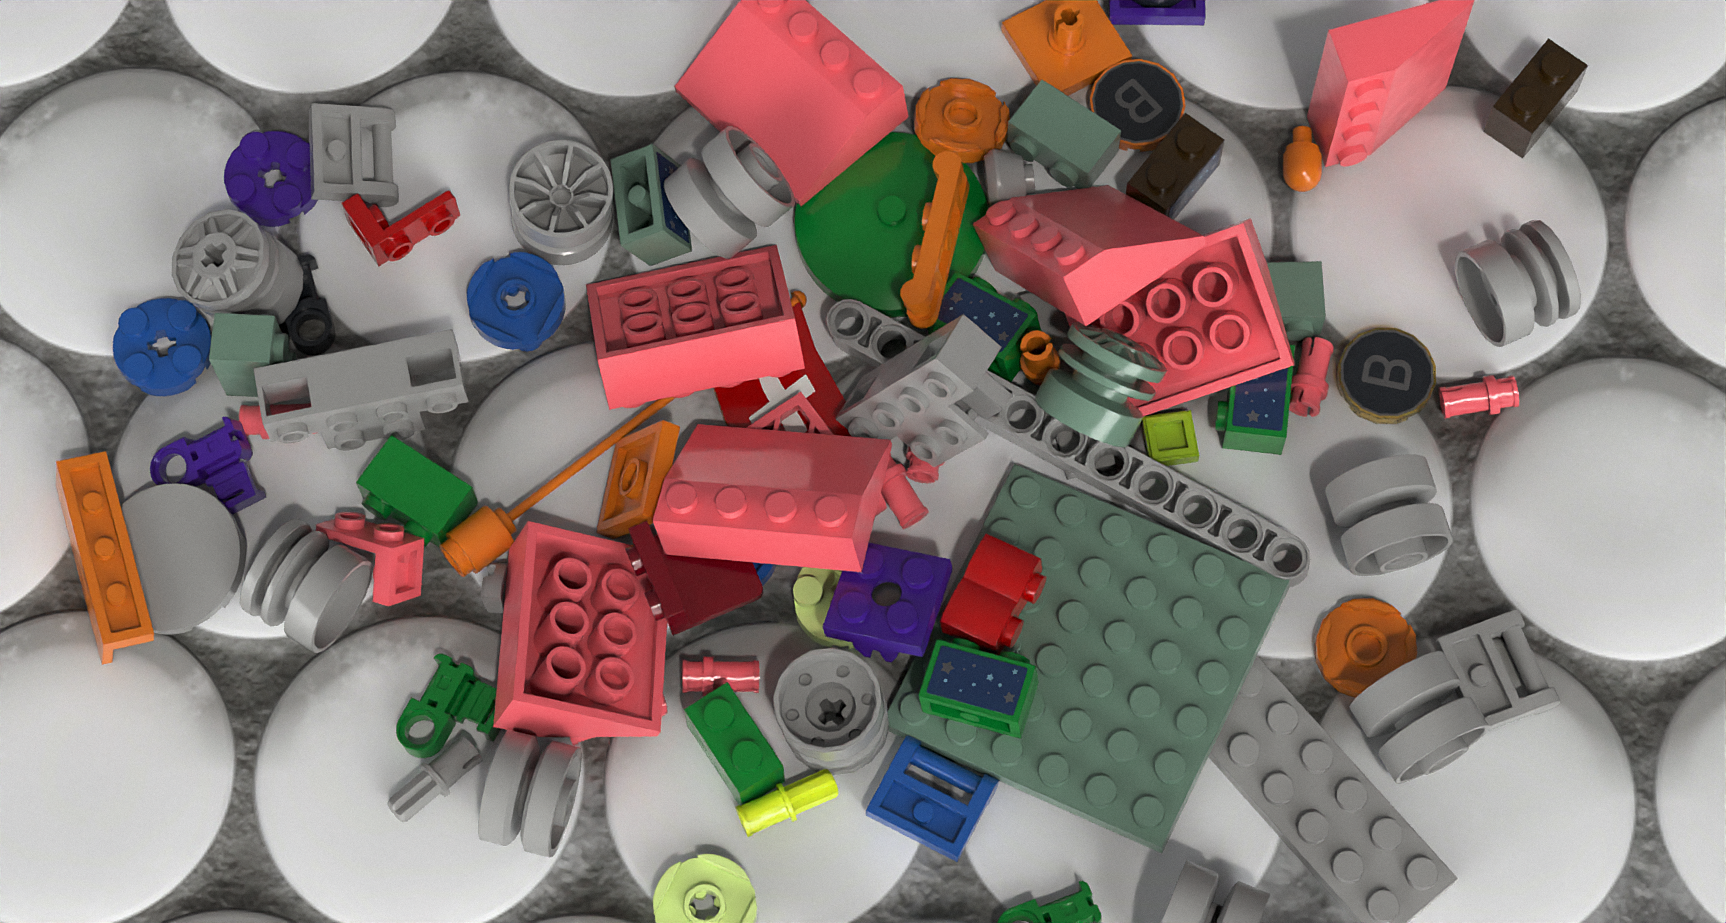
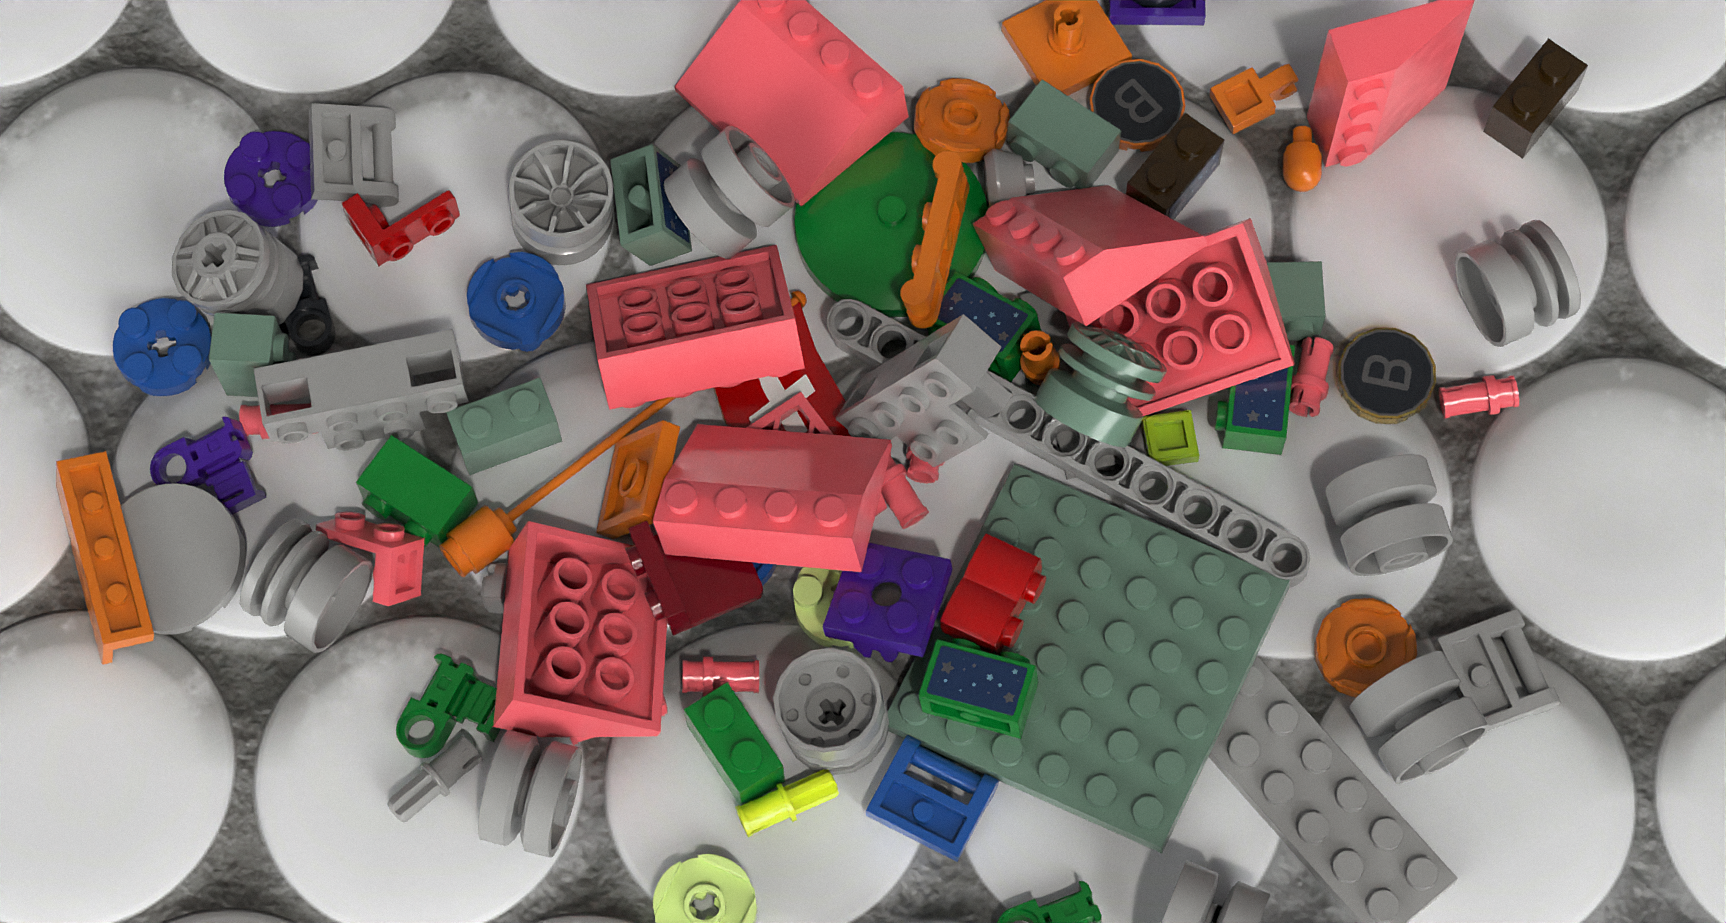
none -> sand green brick [446,377,562,476]
none -> orange plate [1210,64,1298,134]

